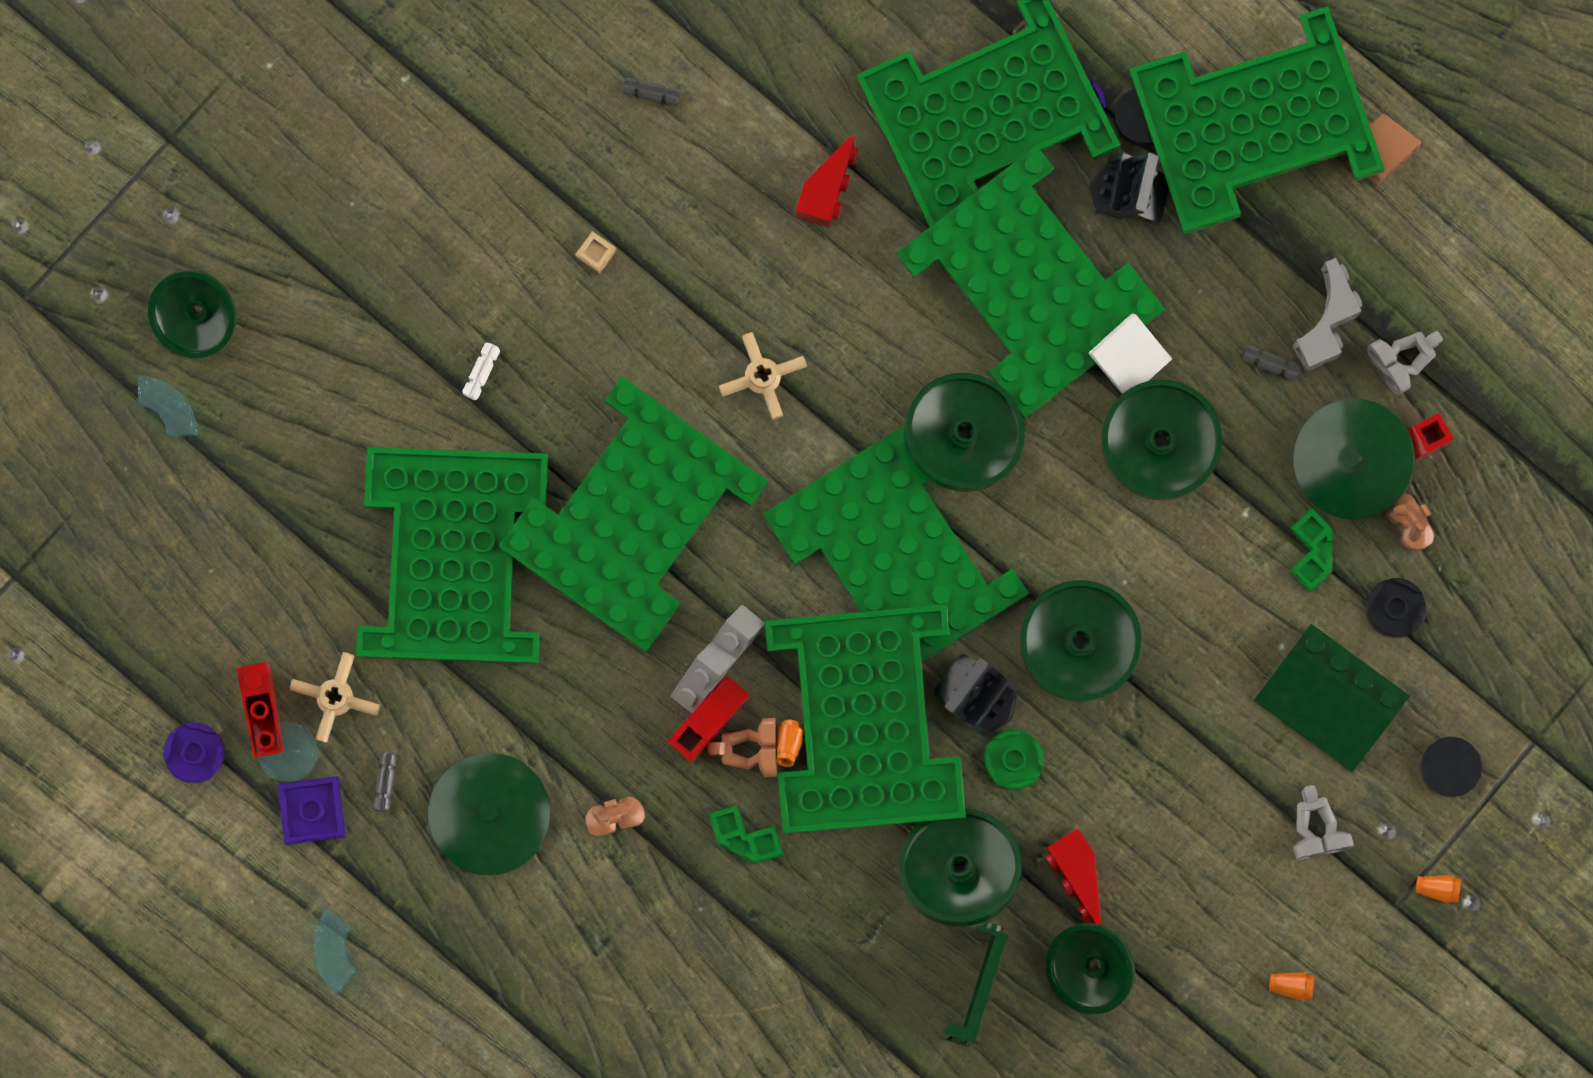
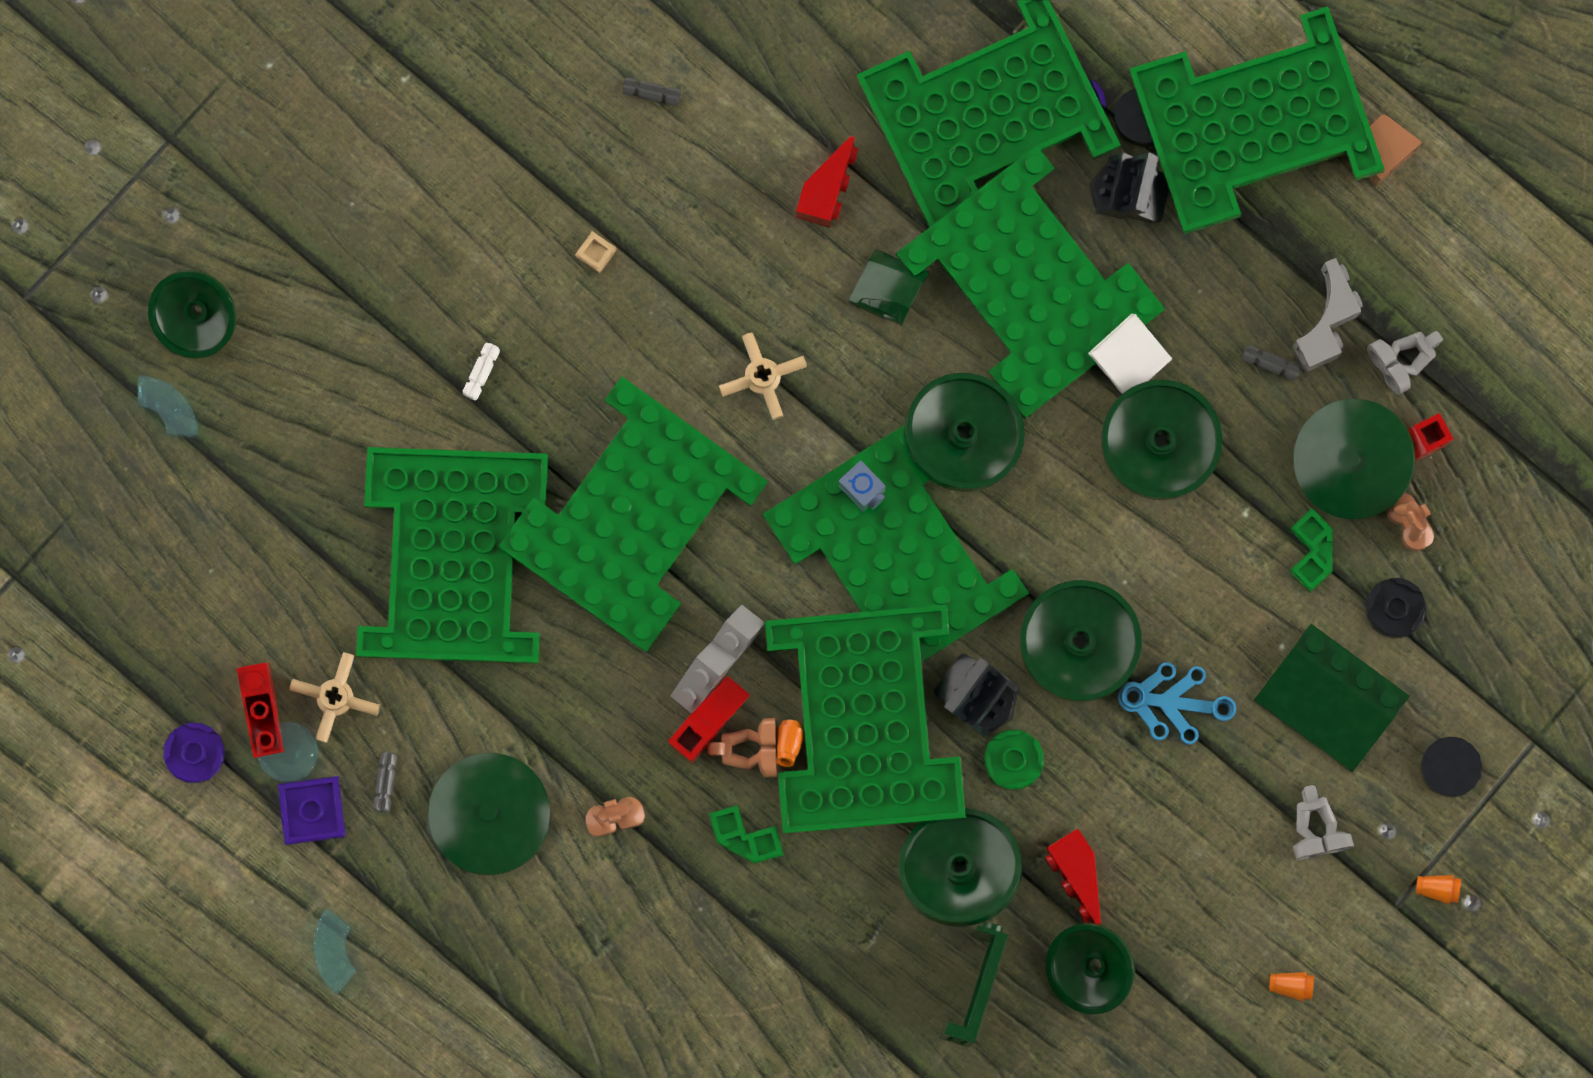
none -> sand blue brick [838,460,886,512]
none -> dark green slope [848,249,929,326]
none -> dark azure plant [1118,662,1236,745]

